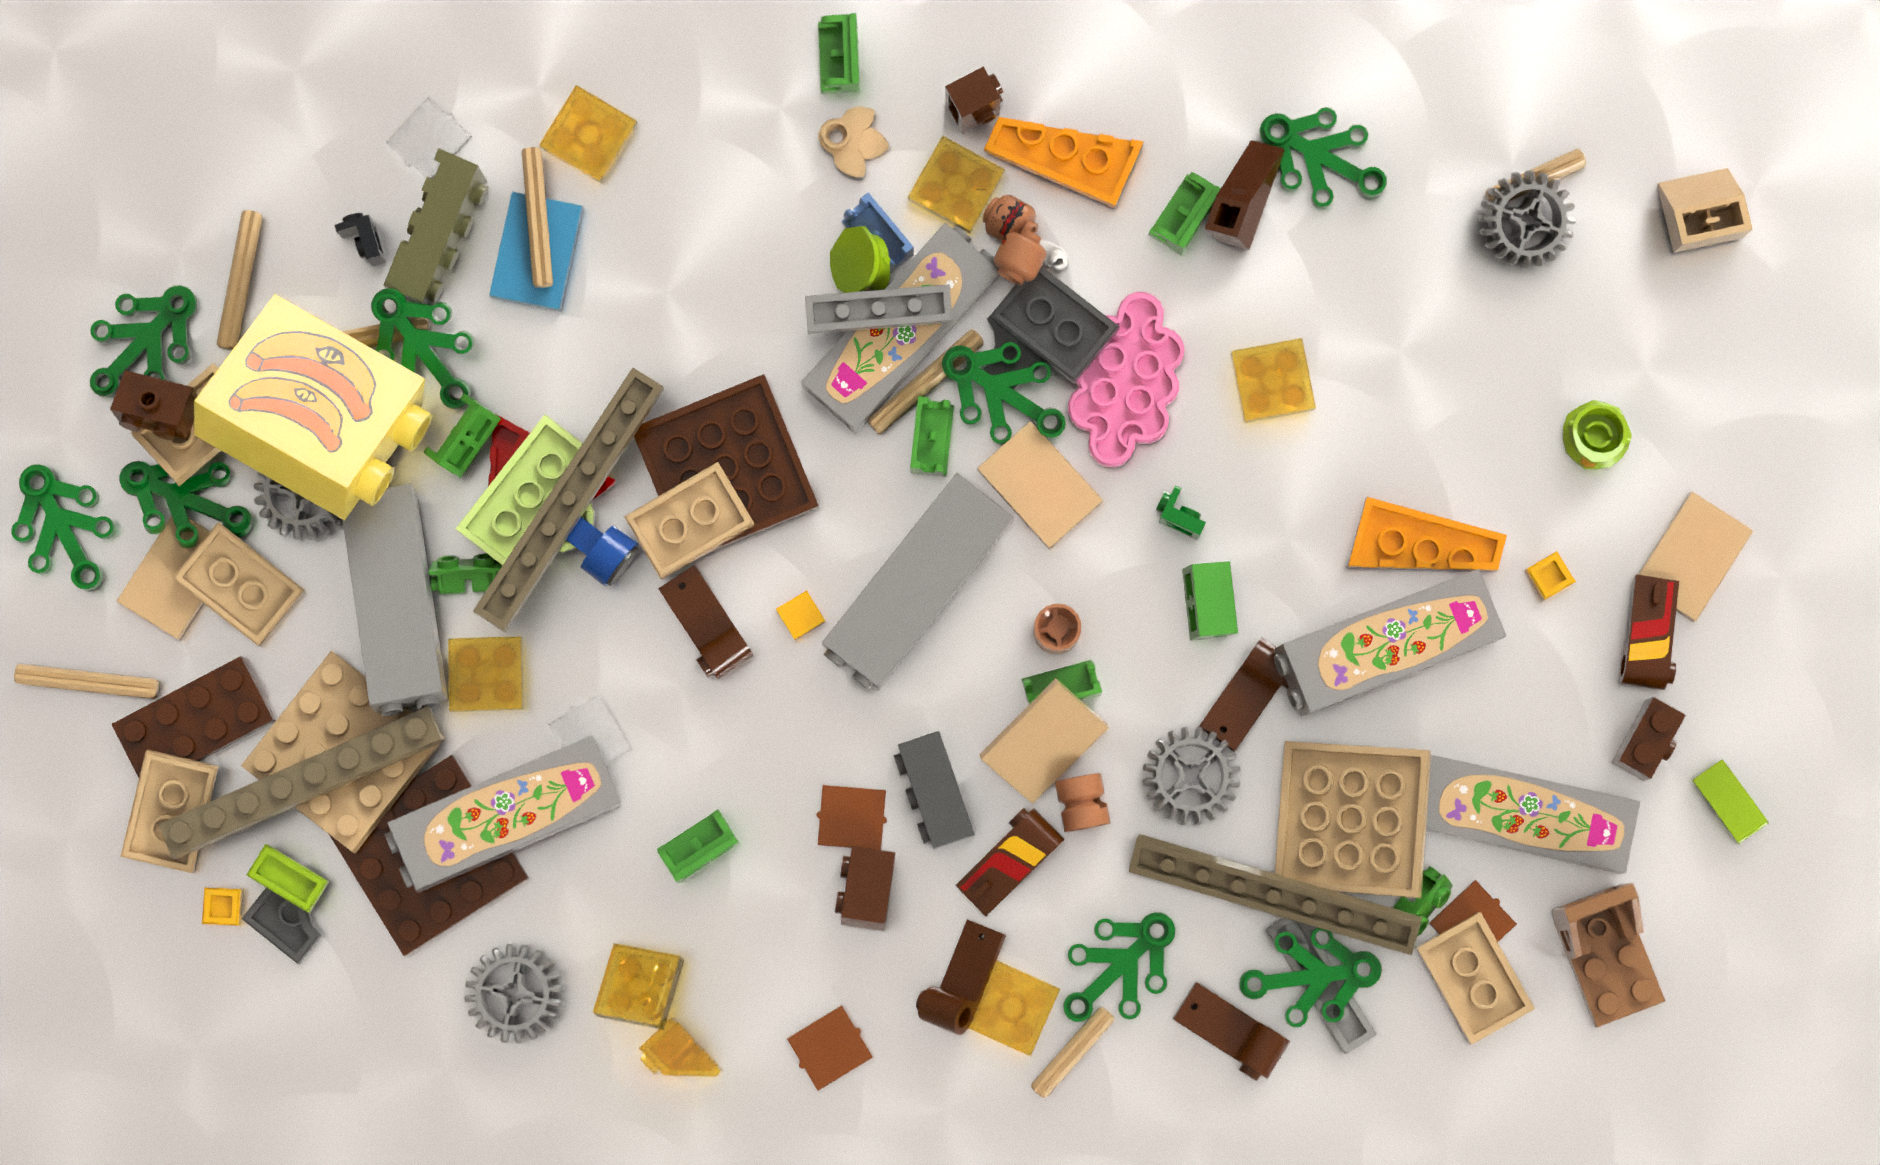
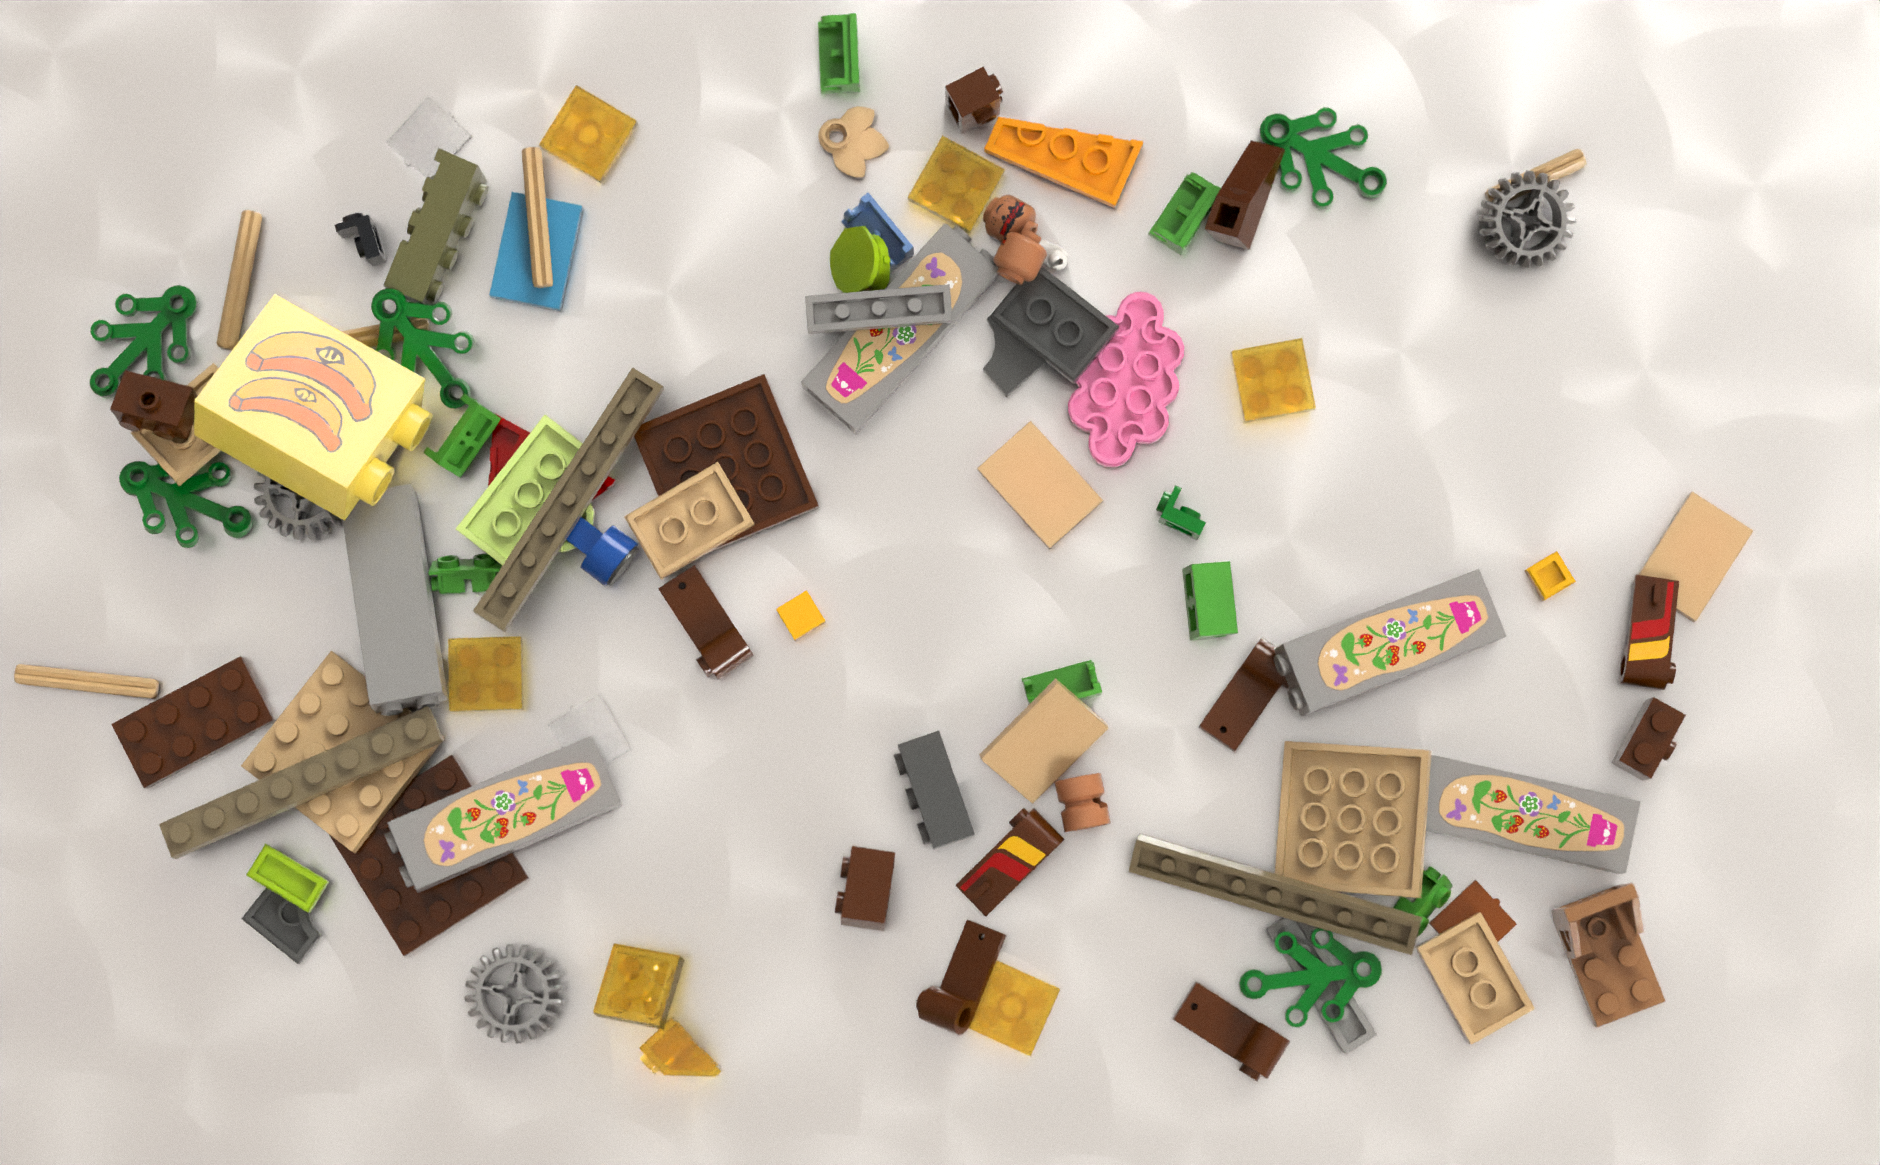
green plant [11,464,116,591] -> none
tan tile [117,515,210,640] -> none
tan tile [120,749,219,873] -> none
tan tile [172,522,304,646] -> none
yellow tile [202,887,243,926] -> none
bright green hinge [657,809,740,883] -> none
dark orange piece [787,1005,873,1091] -> none
dark orange piece [816,785,887,850] -> none
light grey brick [821,473,1014,690] -> none
tan axle [868,329,984,434] -> none
bright green hinge [910,396,954,477] -> none
green plant [942,341,1066,444] -> none
tan axle [1031,1007,1115,1098] -> none
nougat wheel [1033,603,1081,655] -> none
green plant [1063,913,1175,1022] -> none
light grey gear [1142,727,1241,825] -> none
light orange wing [1347,497,1507,571] -> none
lime hat [1563,400,1632,469] -> none
tan slope [1657,168,1753,253] -> none
lime slope [1693,759,1769,844] -> none

